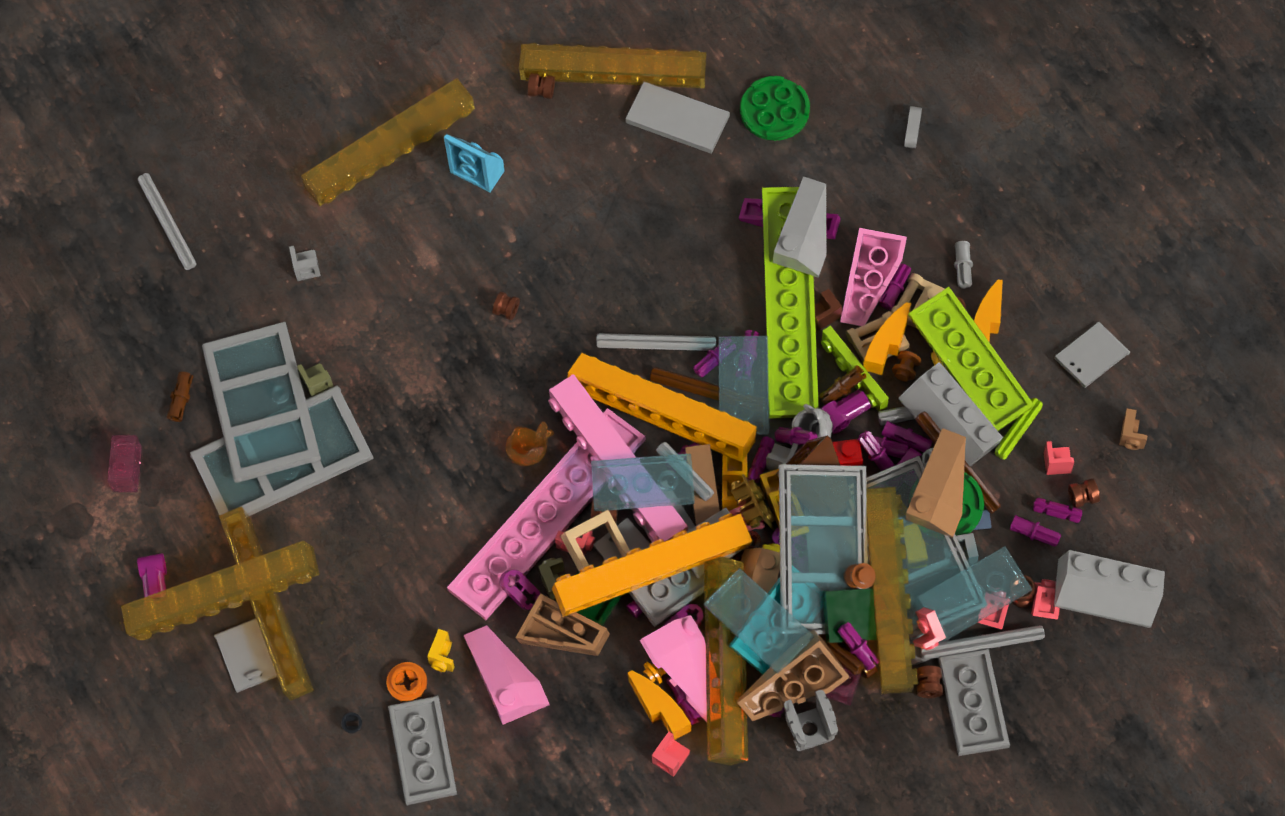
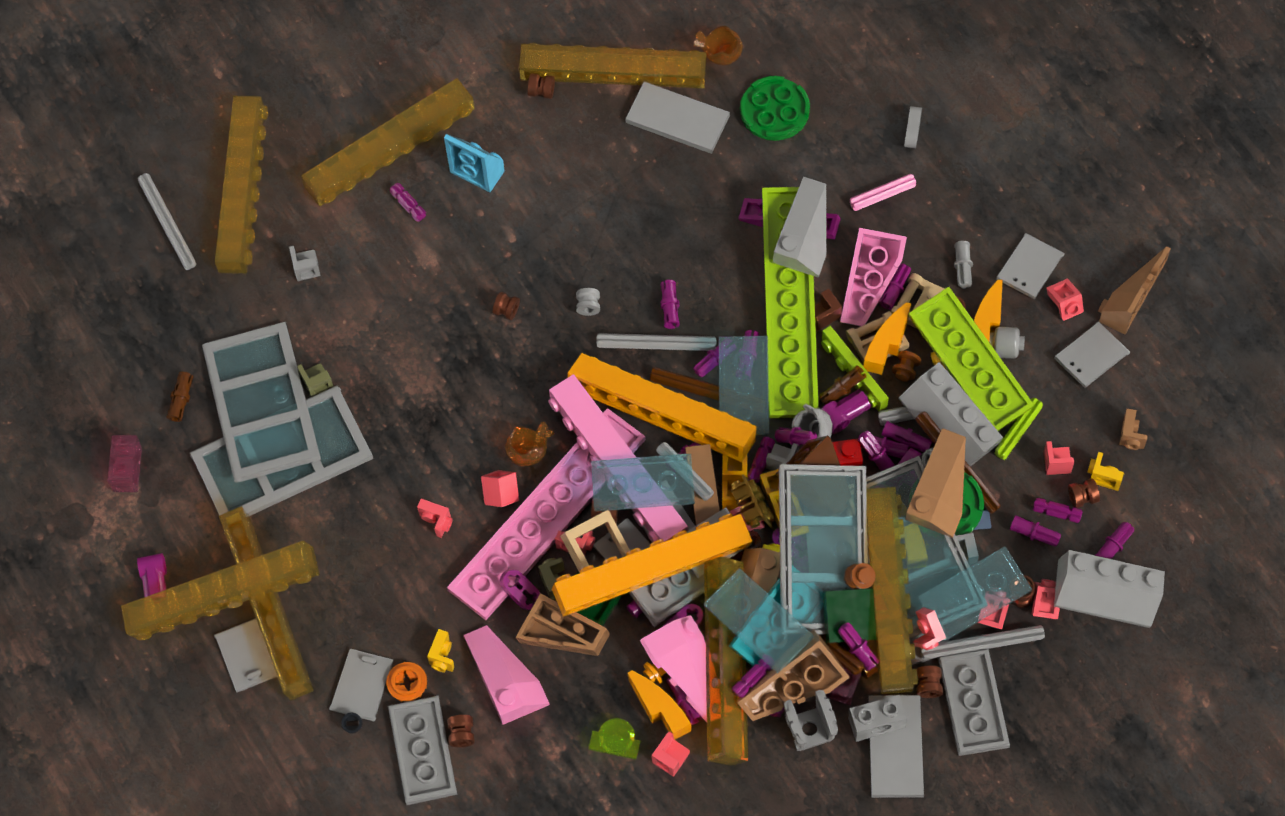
none -> clear yellow brick [215,96,268,273]
none -> light grey container [329,649,394,721]
none -> magenta axle [390,183,426,222]
none -> coral bracket [417,499,452,538]
none -> copper wheel [447,715,475,747]
none -> coral panel [481,470,519,507]
none -> light grey wheel [576,288,600,316]
none -> clear neon green piece [589,718,640,760]
none -> magenta pin [660,280,680,329]
none -> clear orange hat [693,25,743,65]
none -> magenta axle [732,655,776,698]
none -> light grey brick [848,695,907,742]
none -> bright pink axle [850,174,916,211]
none -> light grey tile [868,695,924,798]
none -> light grey head [990,326,1025,359]
none -> light grey container [997,233,1065,299]
none -> coral bracket [1046,278,1084,321]
none -> yellow bracket [1087,452,1124,491]
none -> magenta axle [1094,522,1134,559]
none -> medium nougat wedge [1098,246,1171,334]

